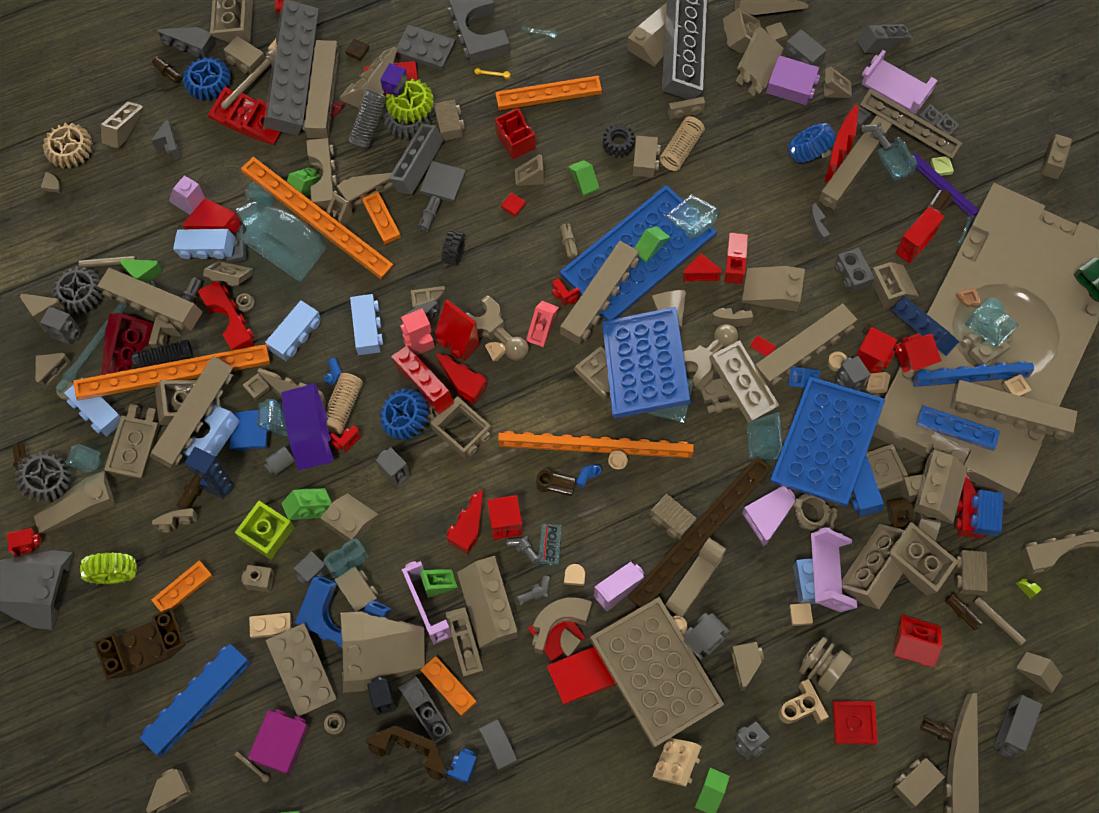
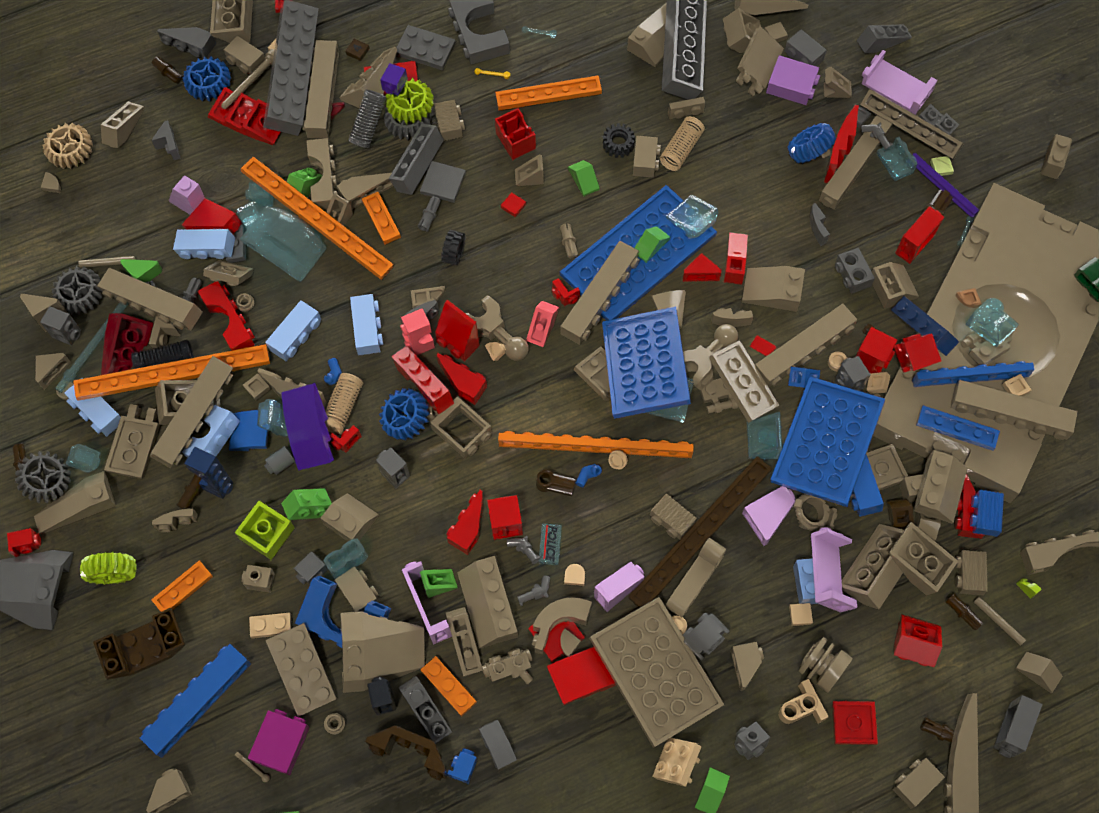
none -> dark tan brick [482,648,533,684]

